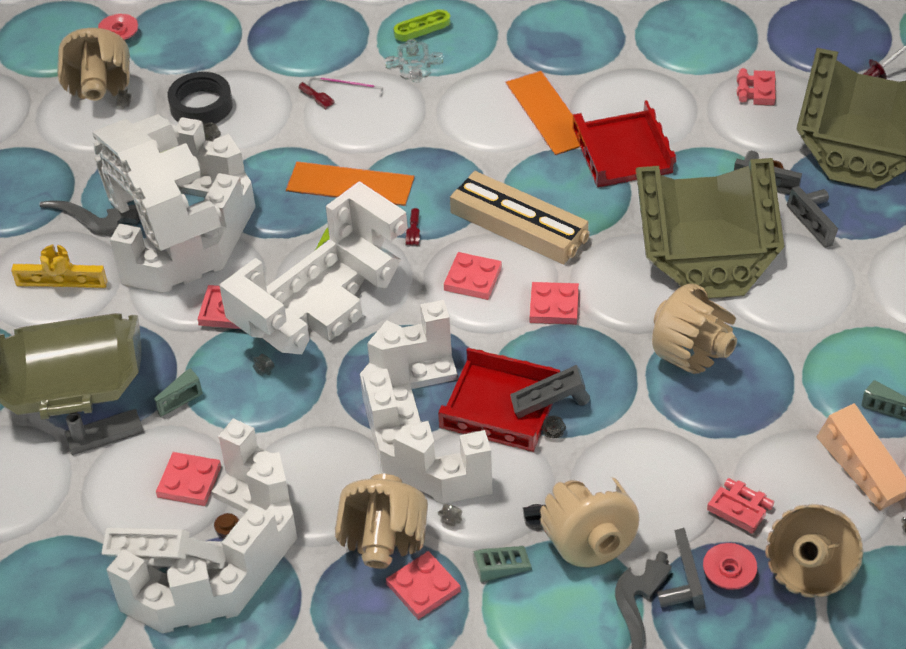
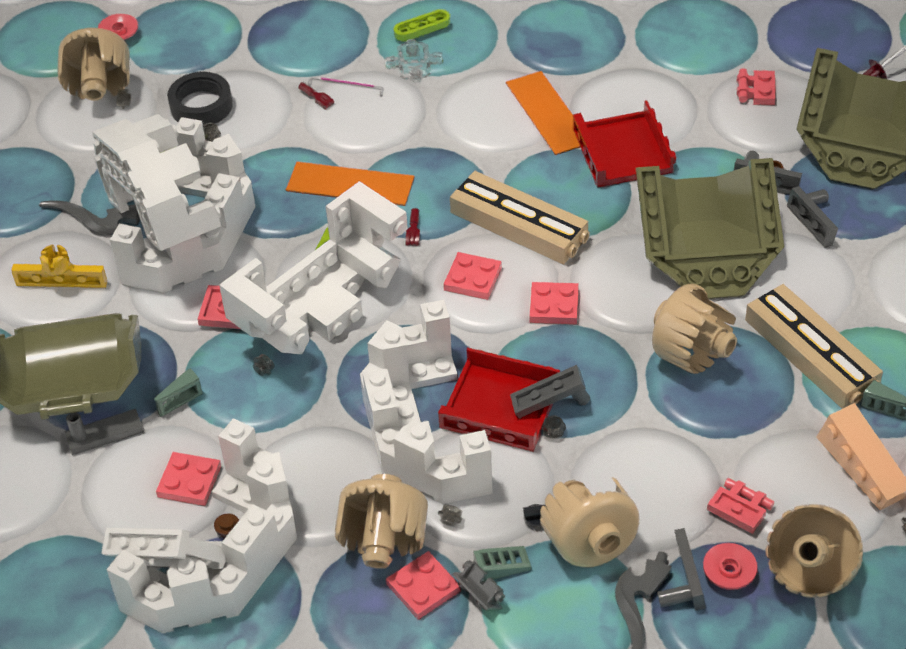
none -> dark grey hinge [452,560,505,610]
none -> tan brick [745,284,883,409]

